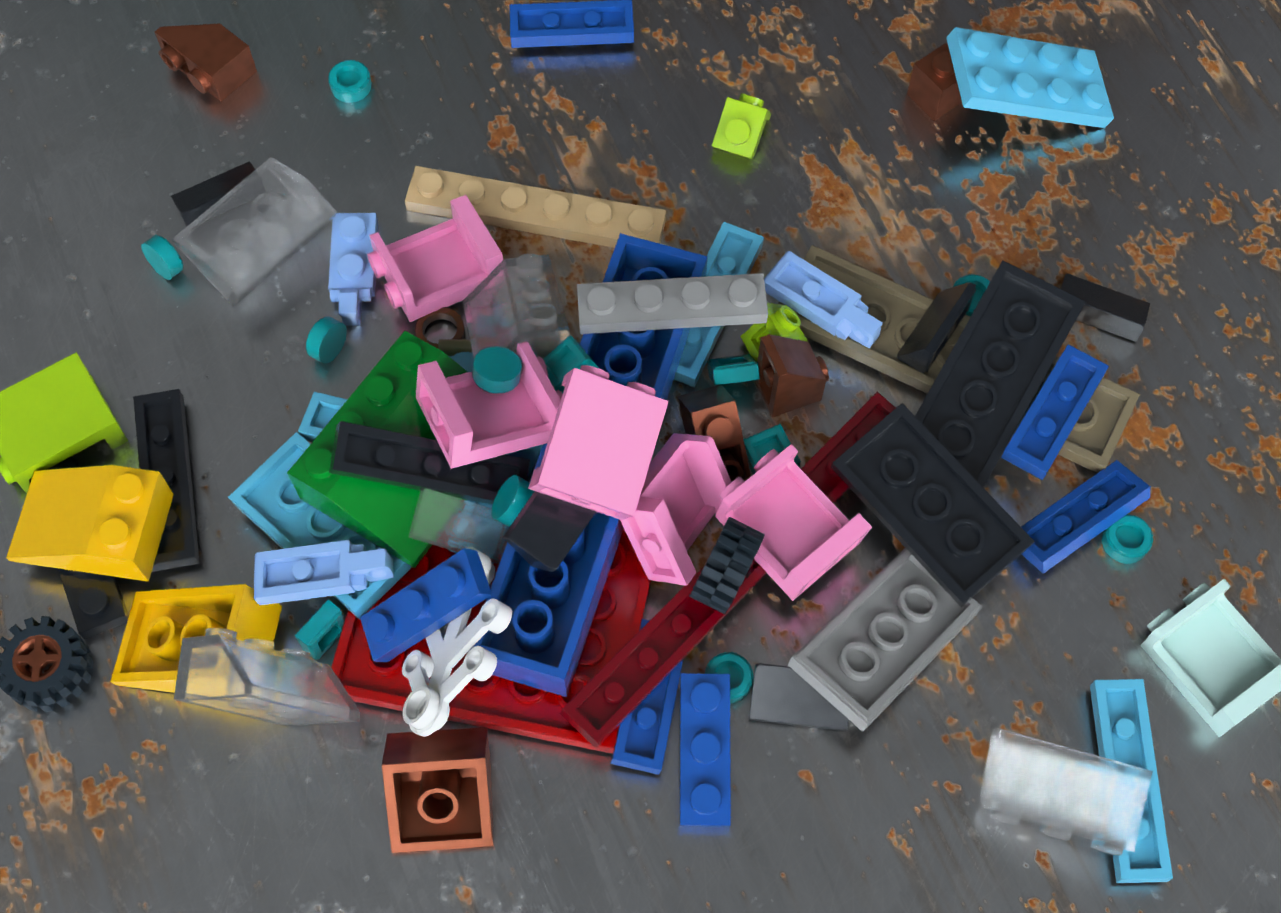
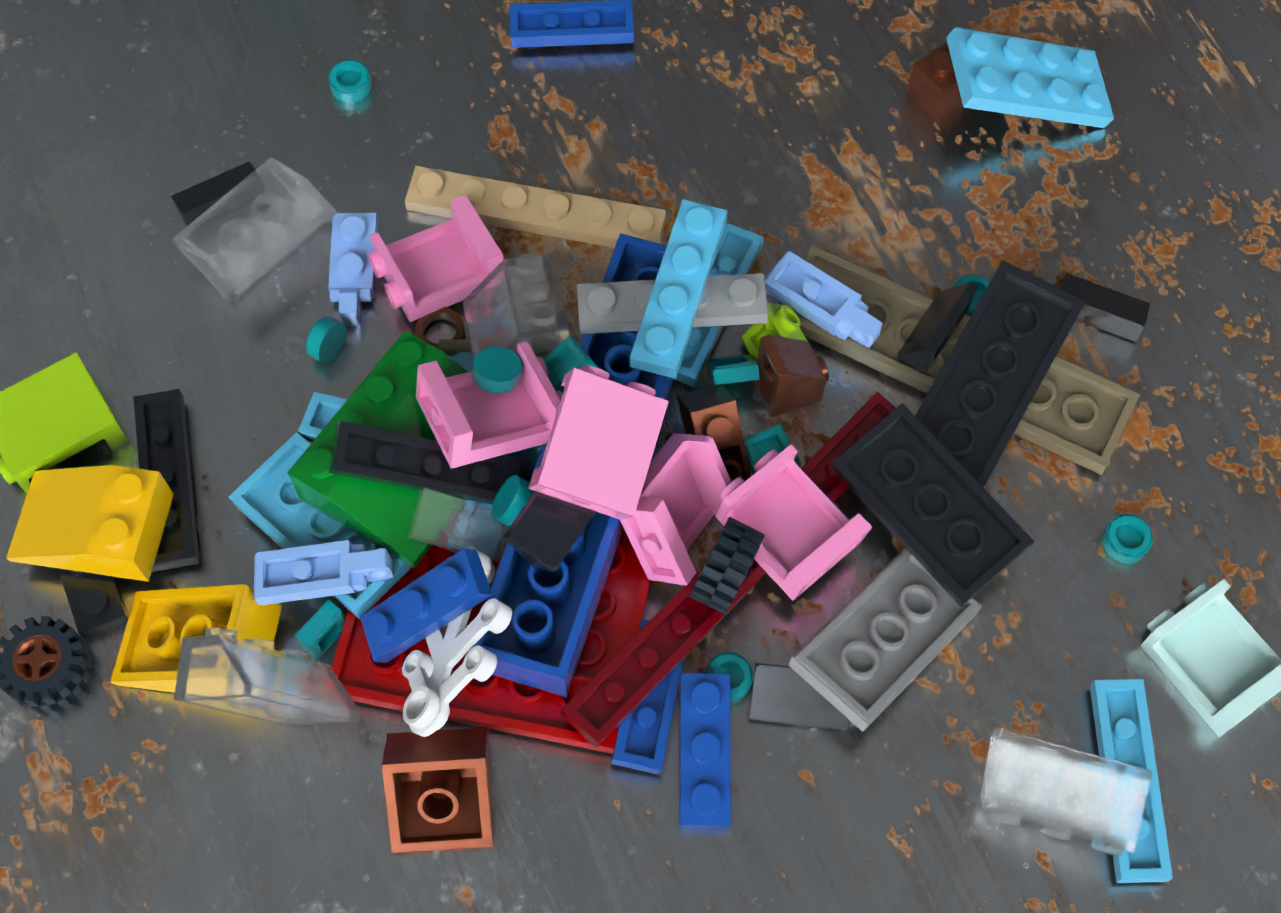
teal tile [141,235,183,280] -> none
copper slope [155,23,257,102] -> none
lime bracket [712,93,771,160] -> none
blue plate [1001,344,1109,480] -> none
blue plate [1021,460,1151,574] -> none
none -> medium azure plate [630,199,728,379]

